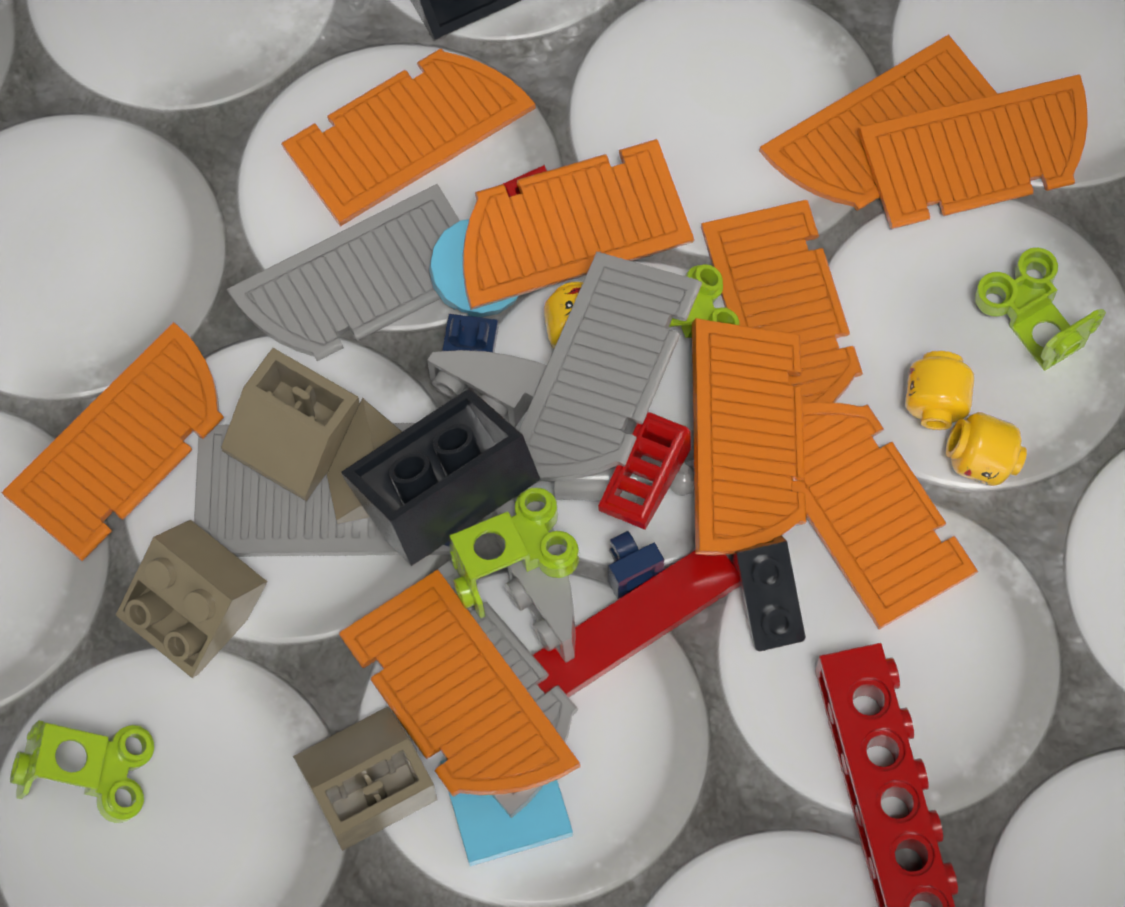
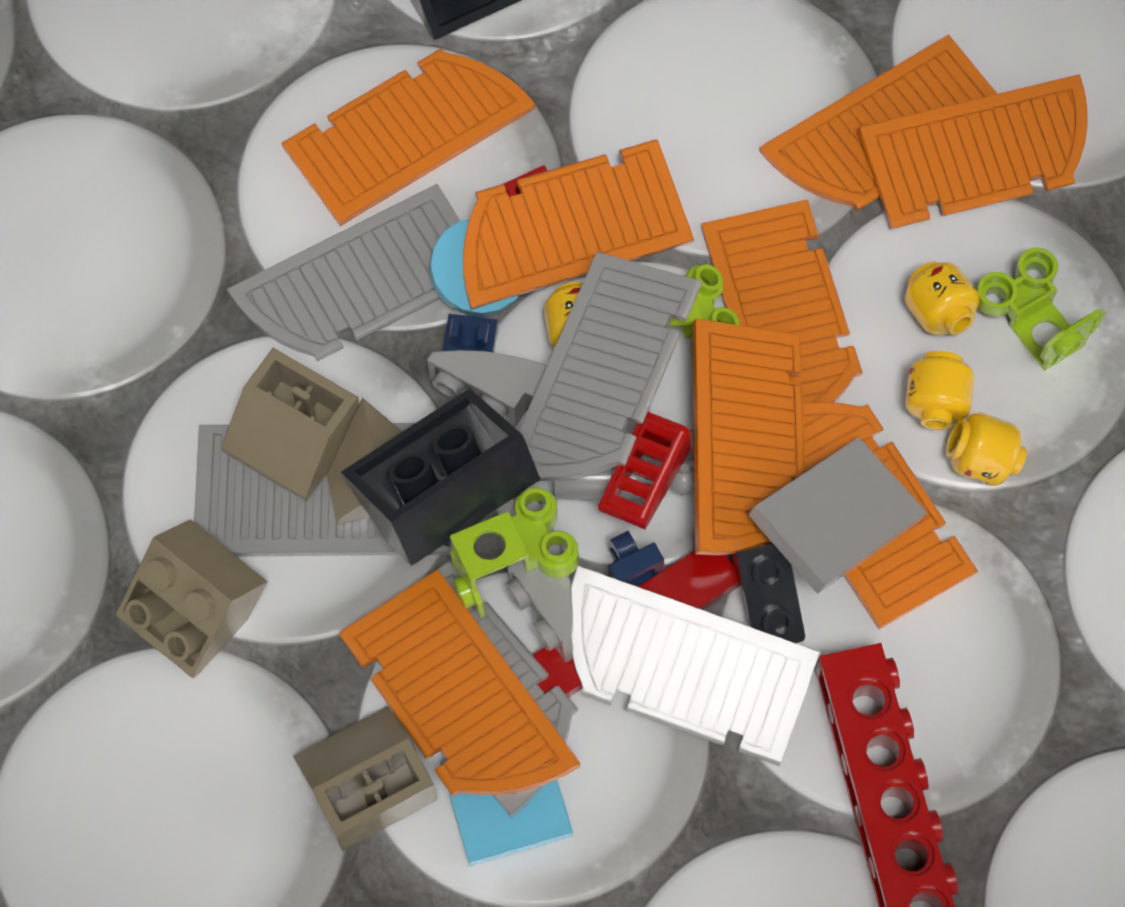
orange piece [1,322,224,561] -> none
lime piece [10,720,154,823] -> none
none -> piece [571,566,820,766]
none -> light grey tile [748,437,927,594]
none -> yellow head [905,261,980,336]

